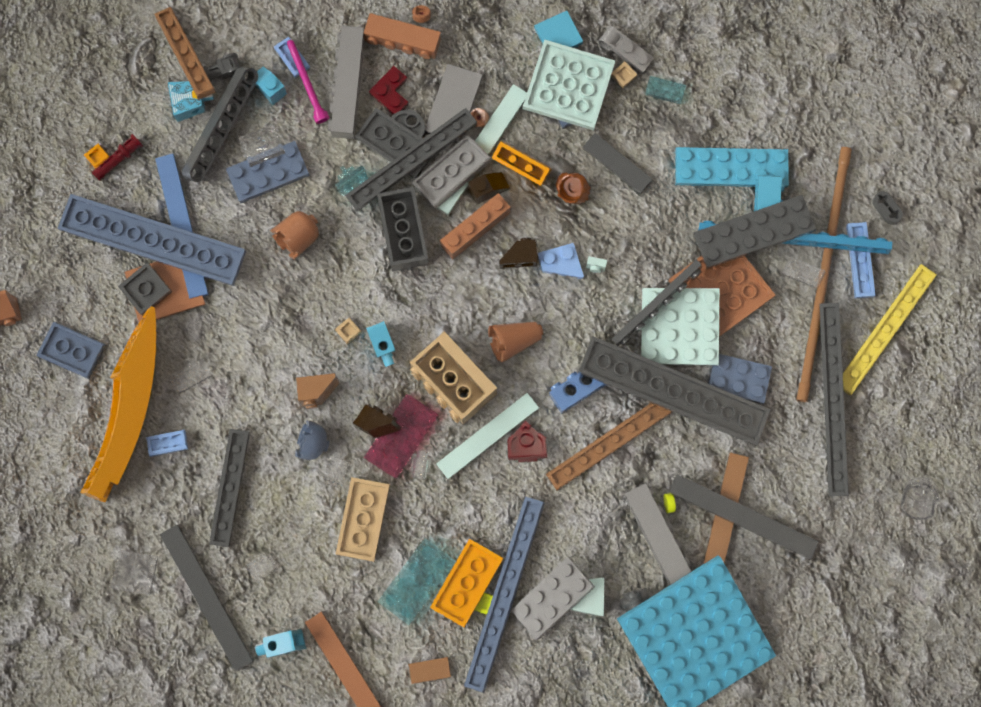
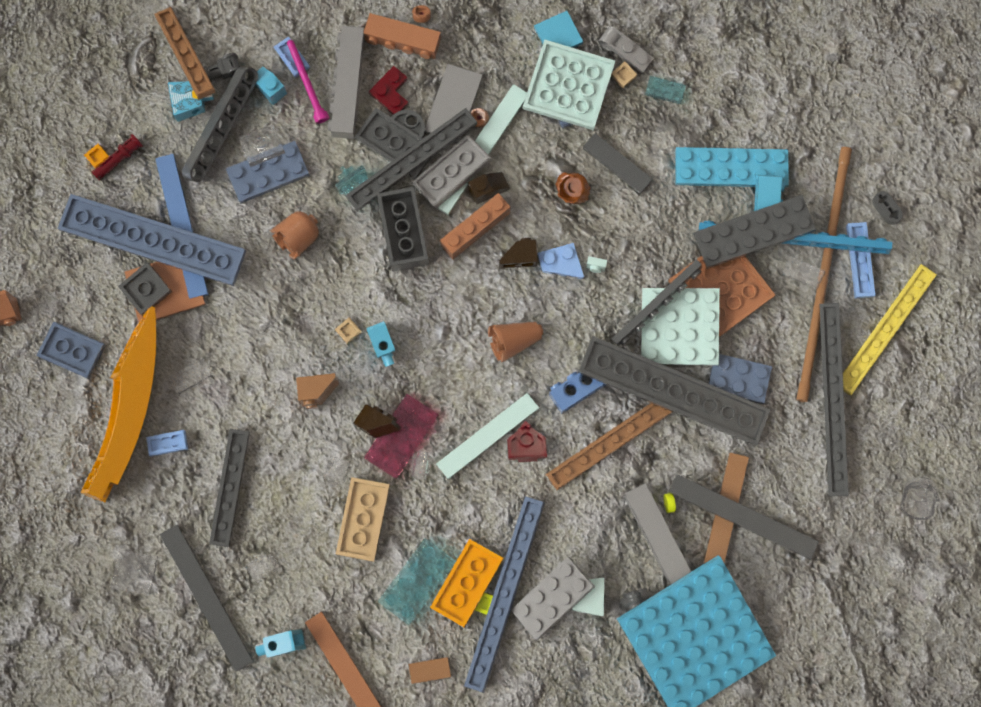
sand blue cylinder [295,420,330,460] -> none
tan brick [410,331,497,425] -> none
light orange brick [492,141,552,186] -> none

